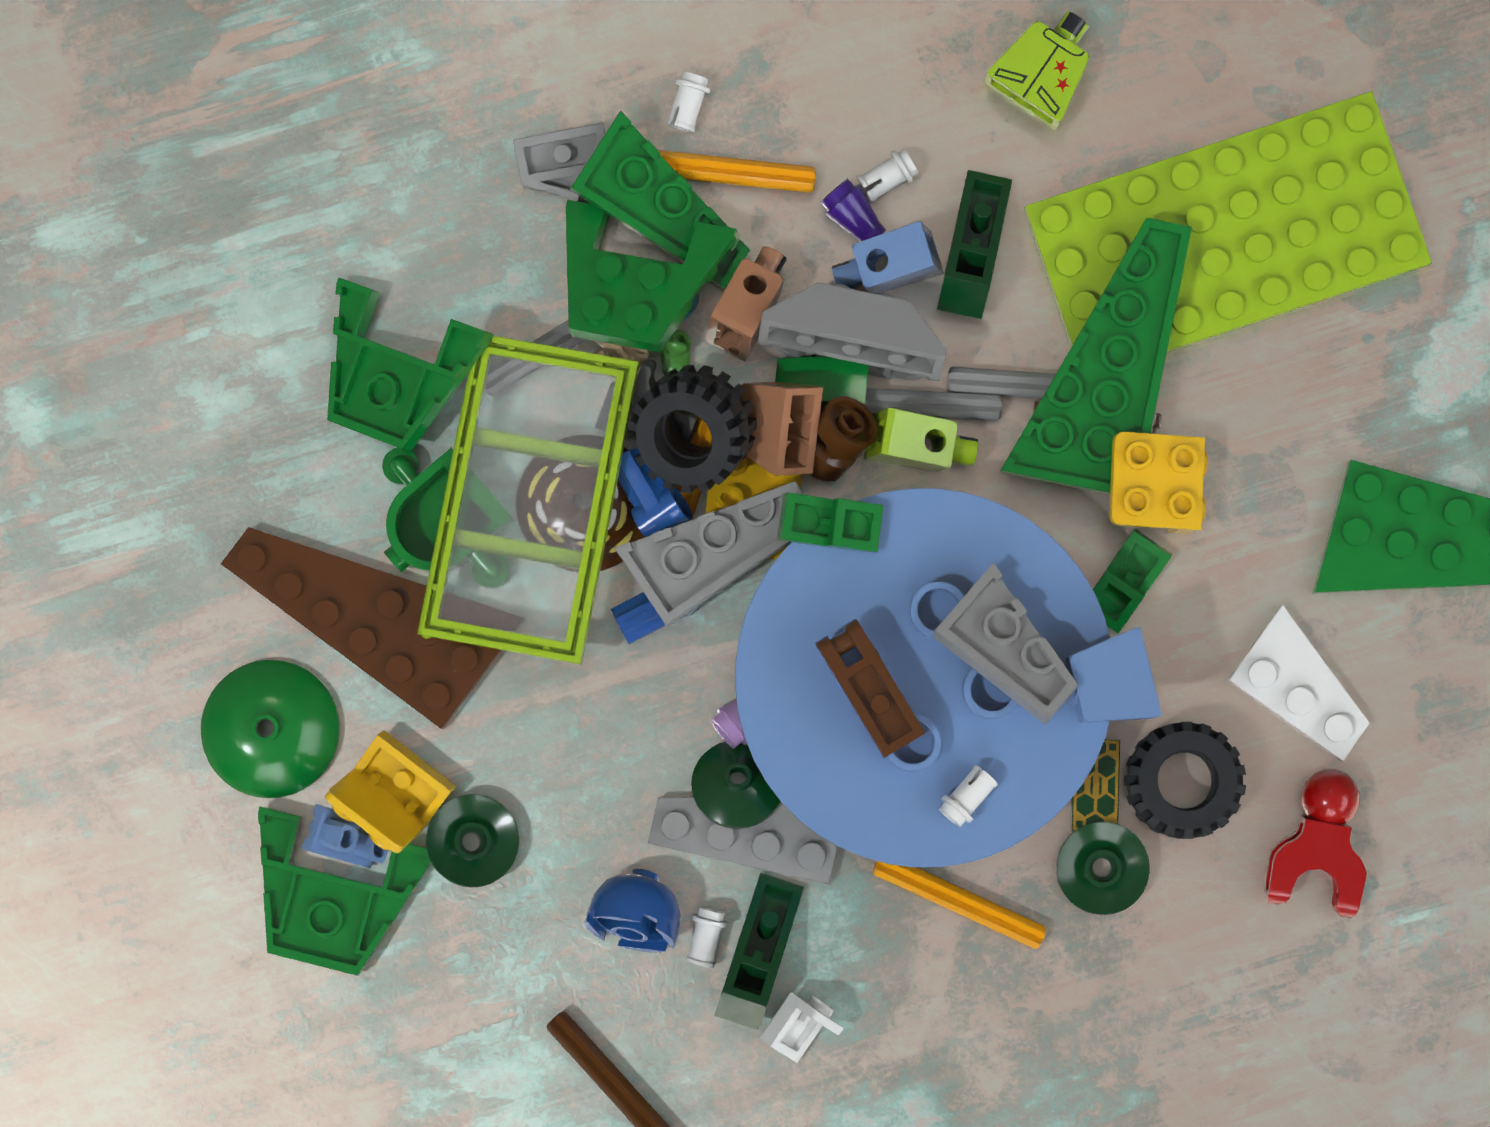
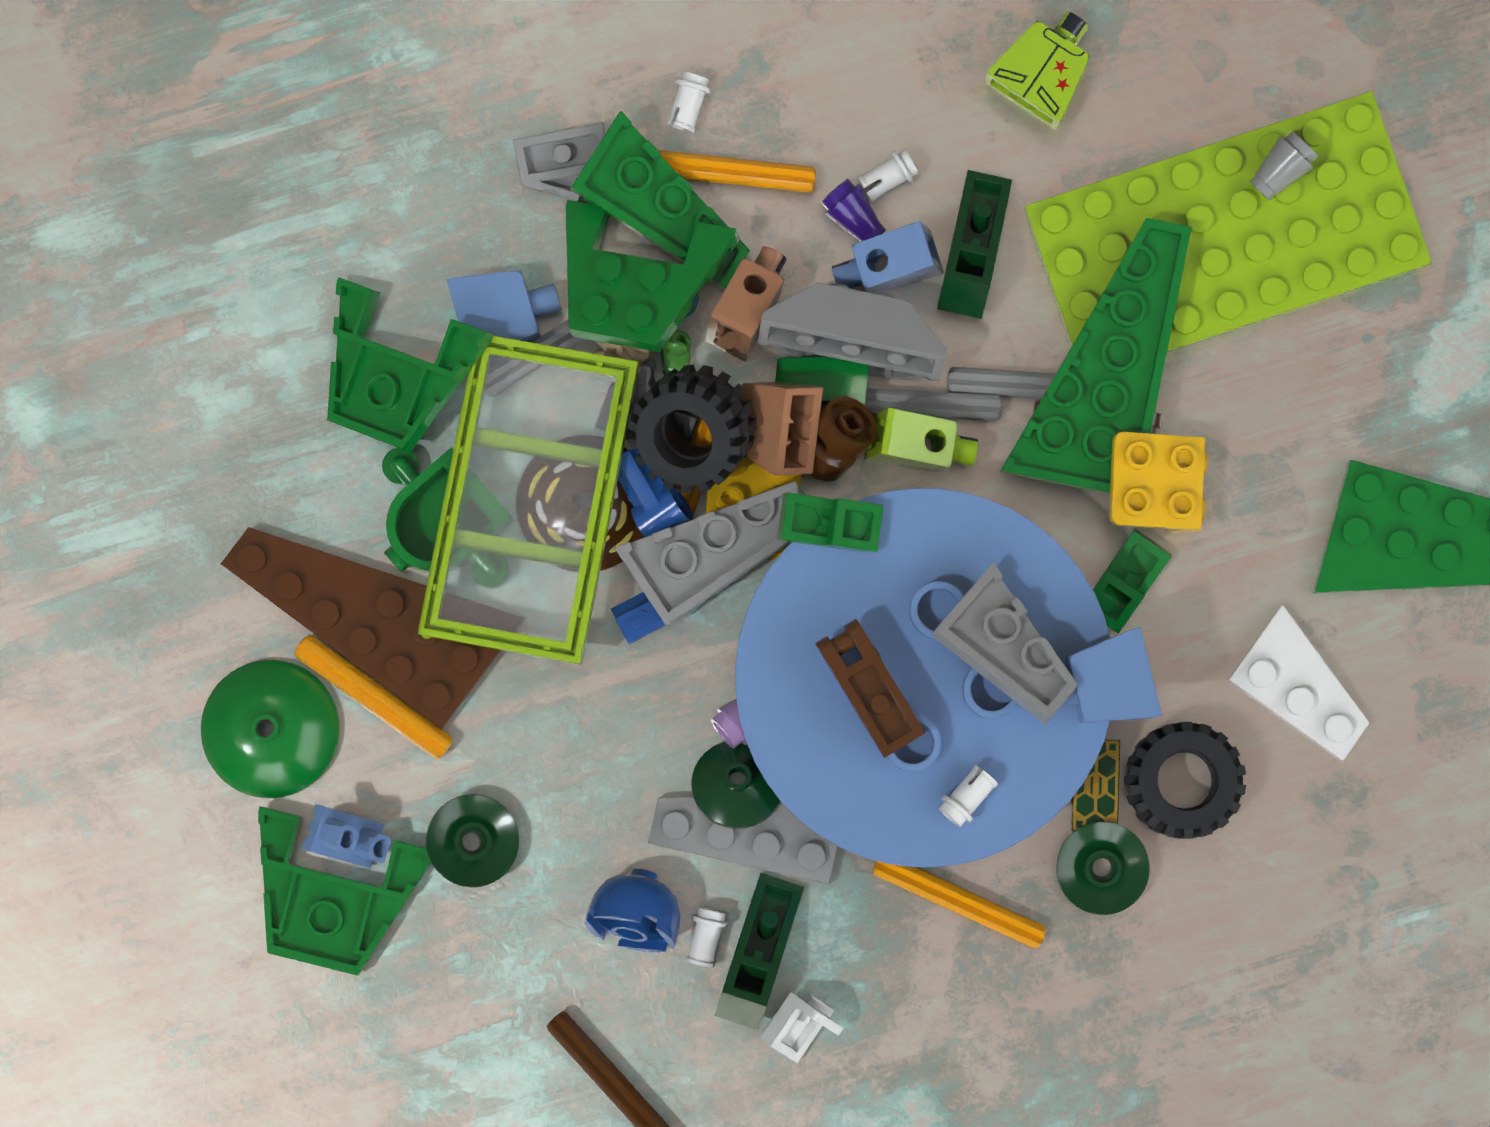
yellow bracket [325,730,456,853] -> none
red piece [1264,769,1367,919] -> none
none -> light orange axle [294,635,453,759]
none -> medium blue torso [447,271,561,362]
none -> light grey cone [1249,131,1318,201]

